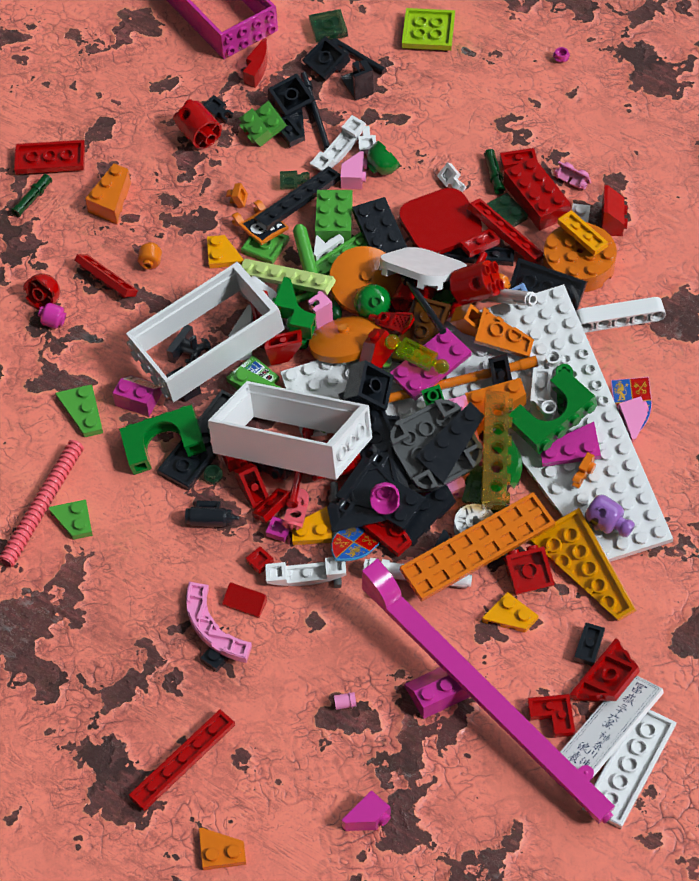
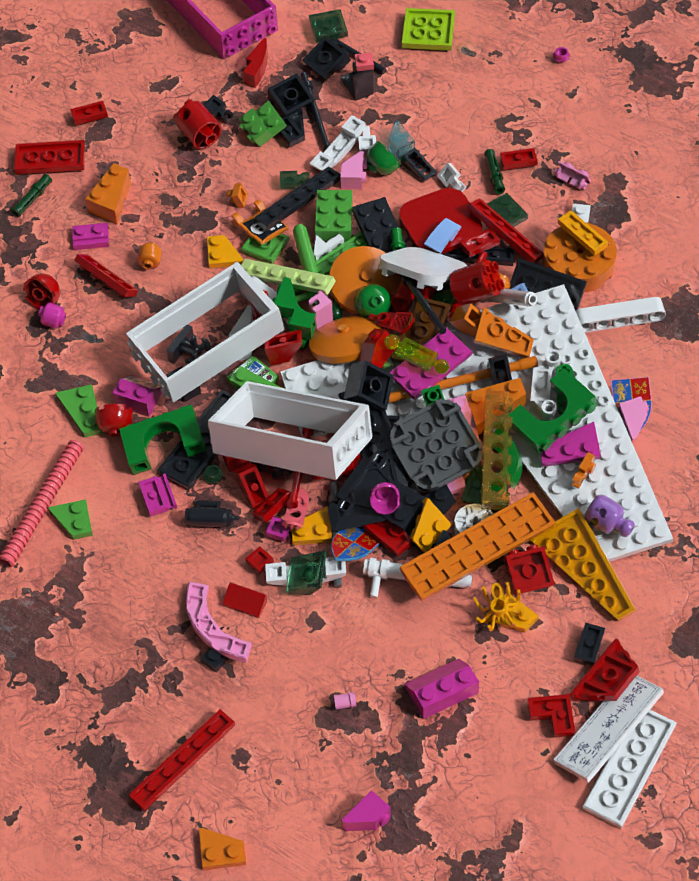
dark pink piece [362,558,615,824] -> none
black wing [415,402,485,485] -> none
red brick [503,157,571,231] -> none
red slope [601,185,628,236] -> none
none -> red plate [70,101,108,126]
none -> dark pink plate [72,223,109,250]
none -> red cylinder [95,404,133,437]
none -> dark pink plate [139,474,177,517]
none -> clear green slope [286,550,327,595]
none -> coral plate [355,52,374,71]
none -> clear light blue slope [387,120,415,161]
none -> green pin [390,228,405,251]
none -> black slope [400,148,437,182]
none -> light orange wing [410,497,452,553]
none -> light blue slope [424,218,461,254]
none -> light orange animal [473,582,524,632]

